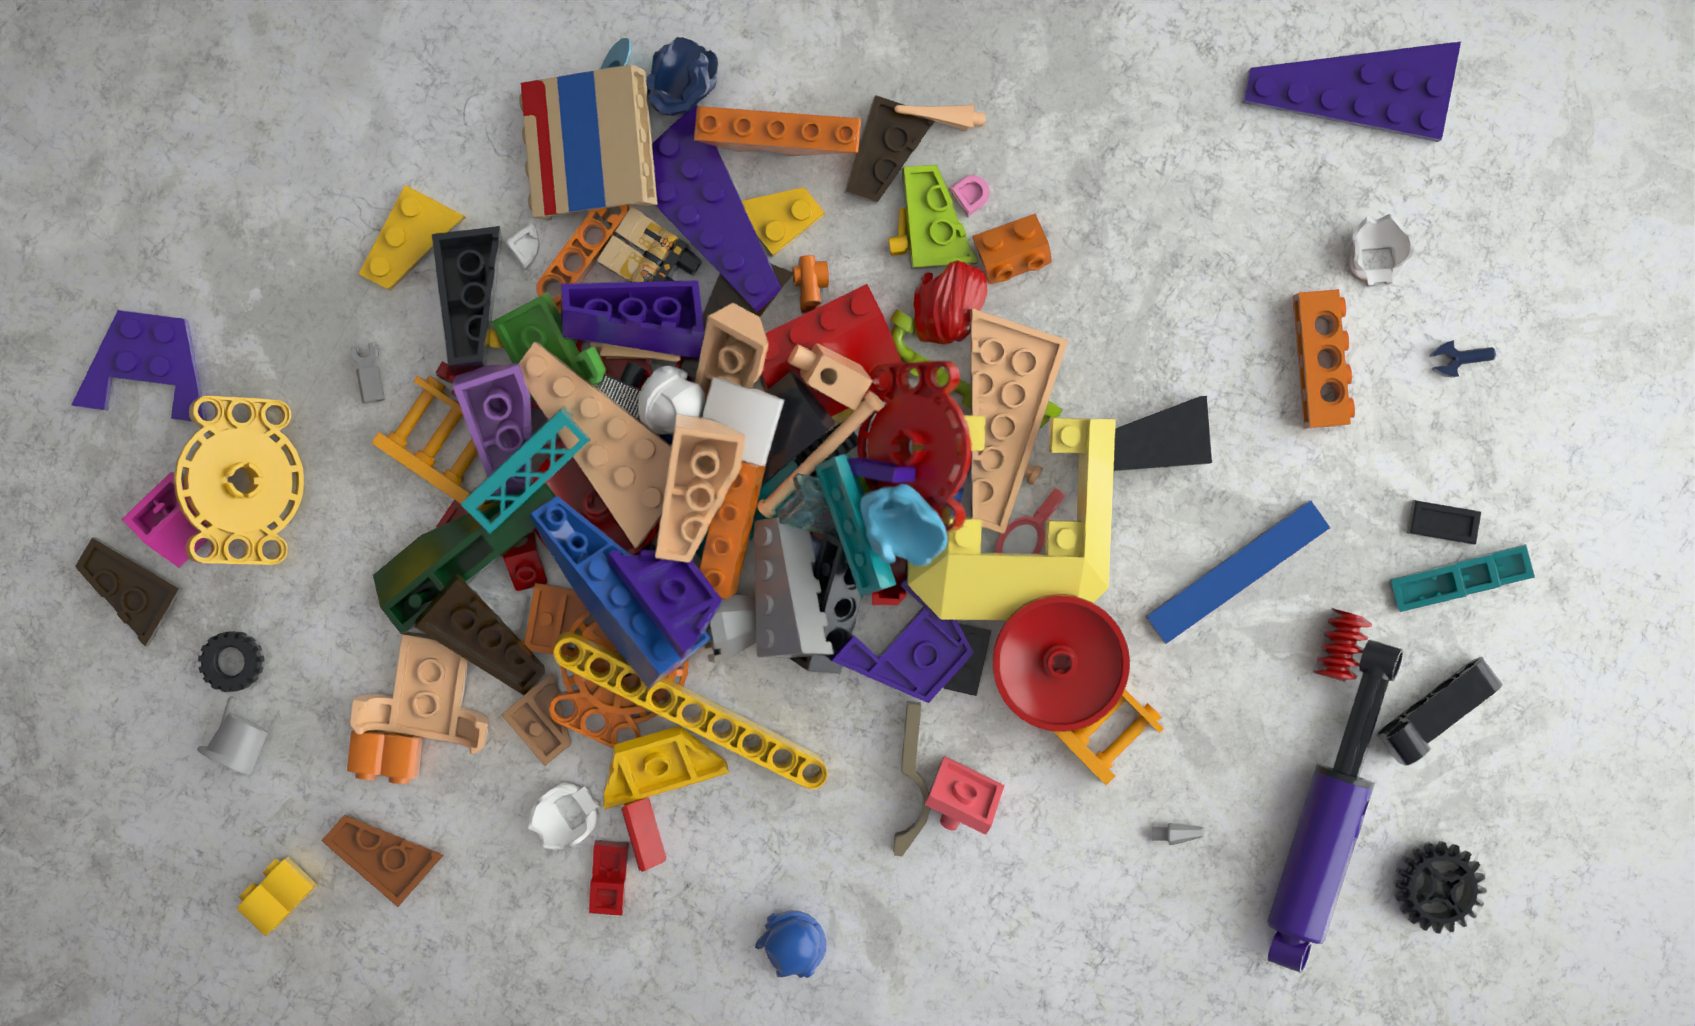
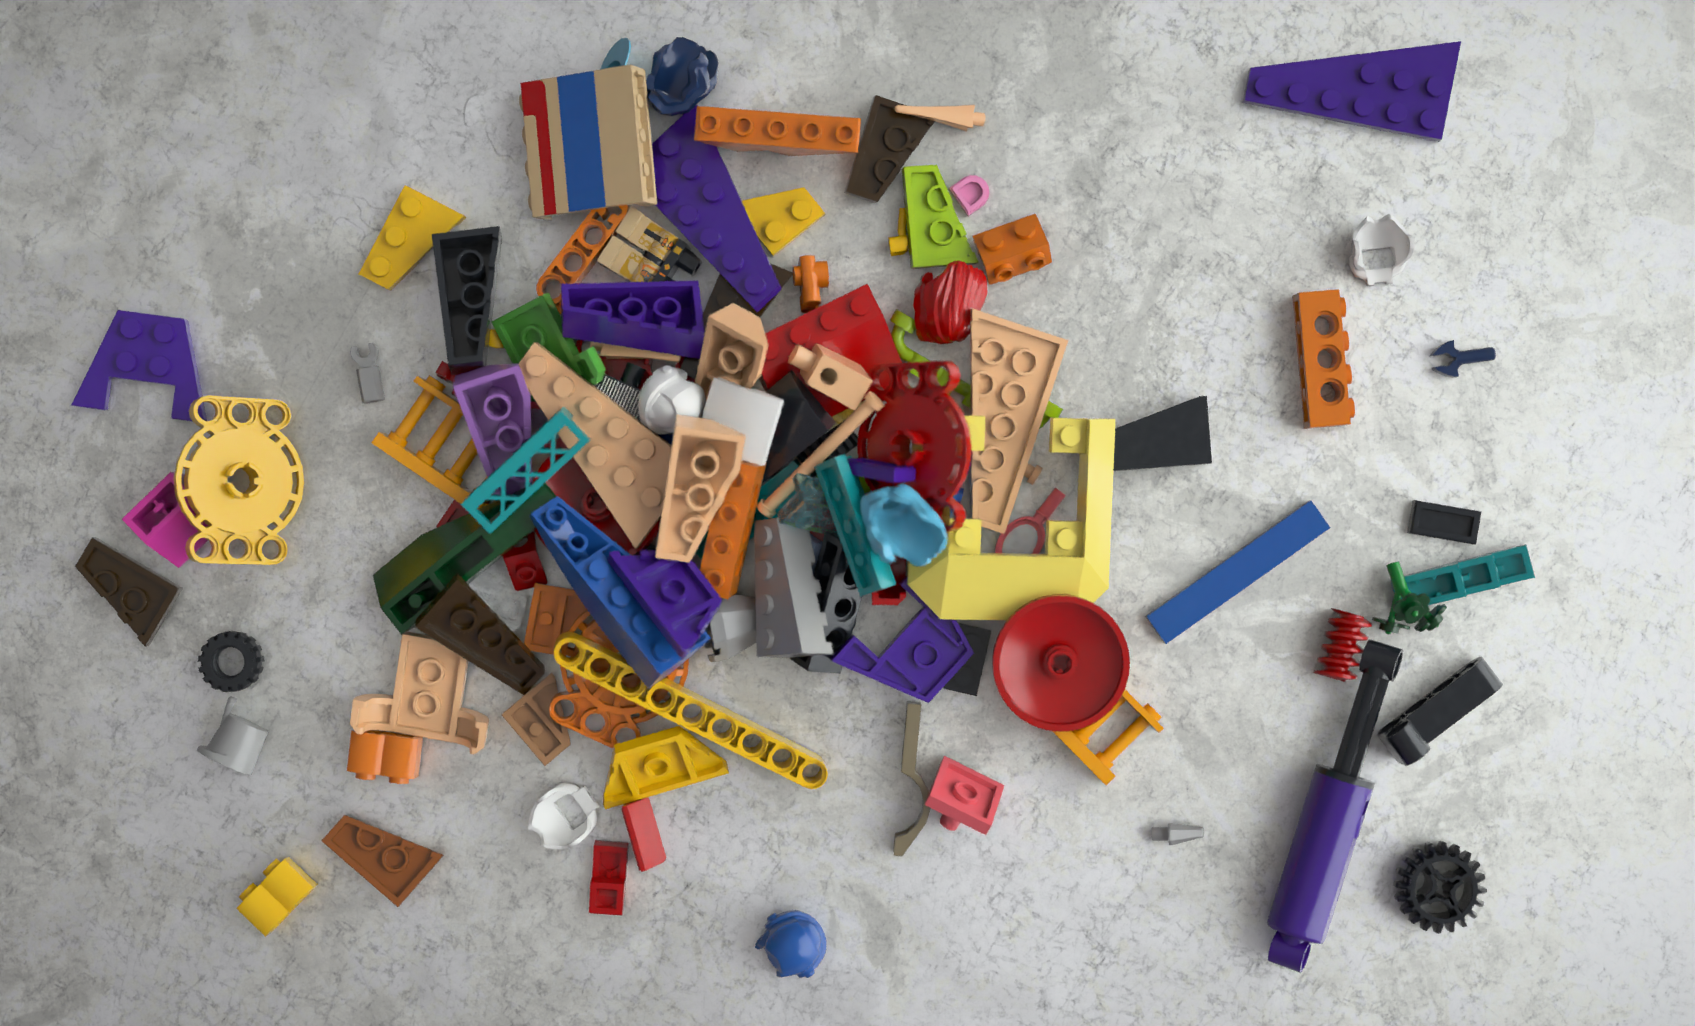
white tile [505,222,539,270] -> none
none -> dark green plant [1372,562,1447,635]

